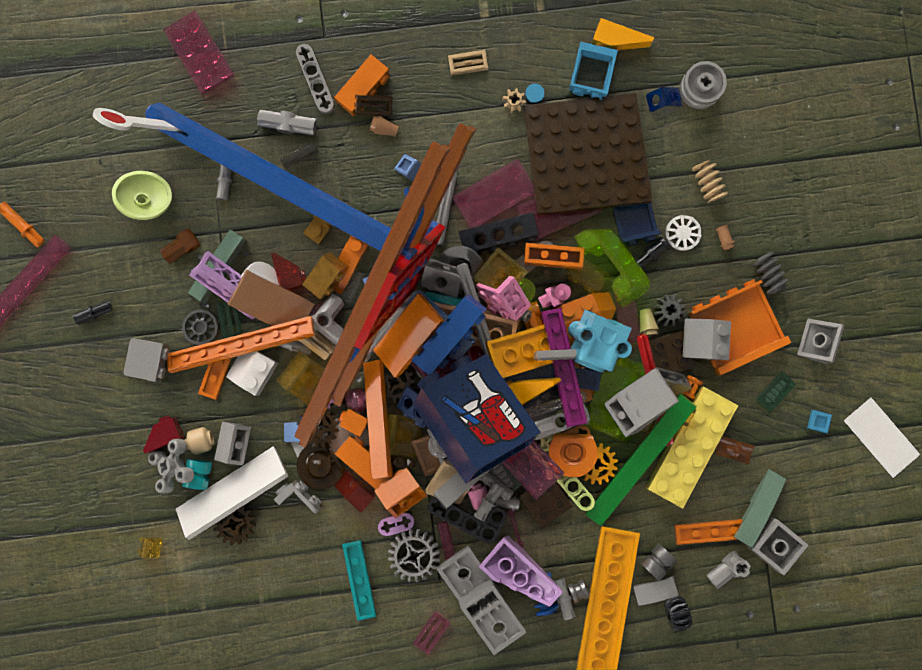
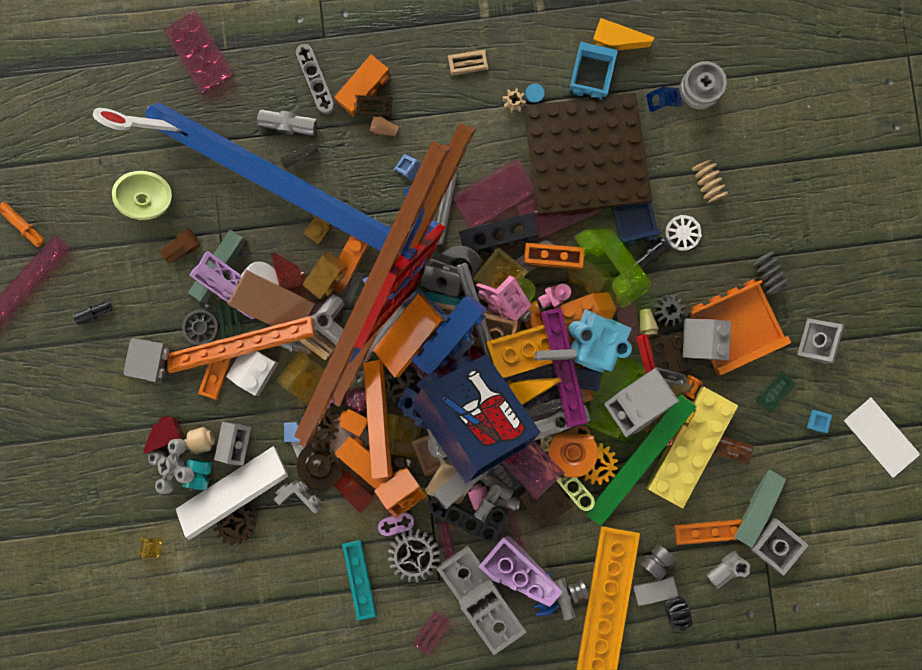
light grey pin [216,164,232,200] -> none
medium nougat pin [716,225,735,251] -> none

